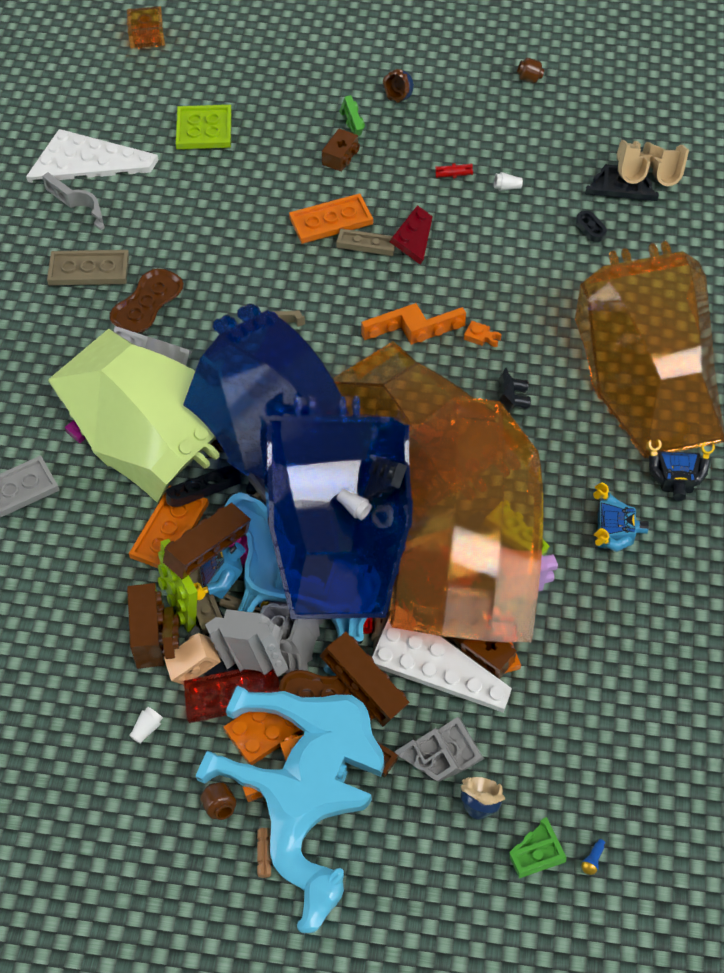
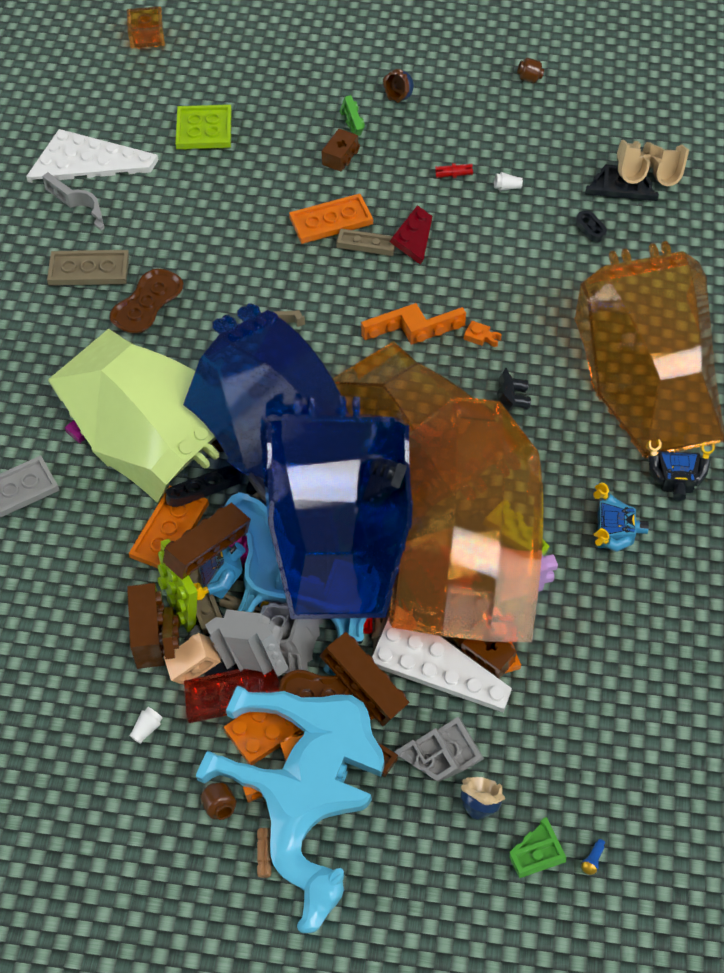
light grey piece [113,326,192,366] -> none
white cone [337,489,372,520] -> none

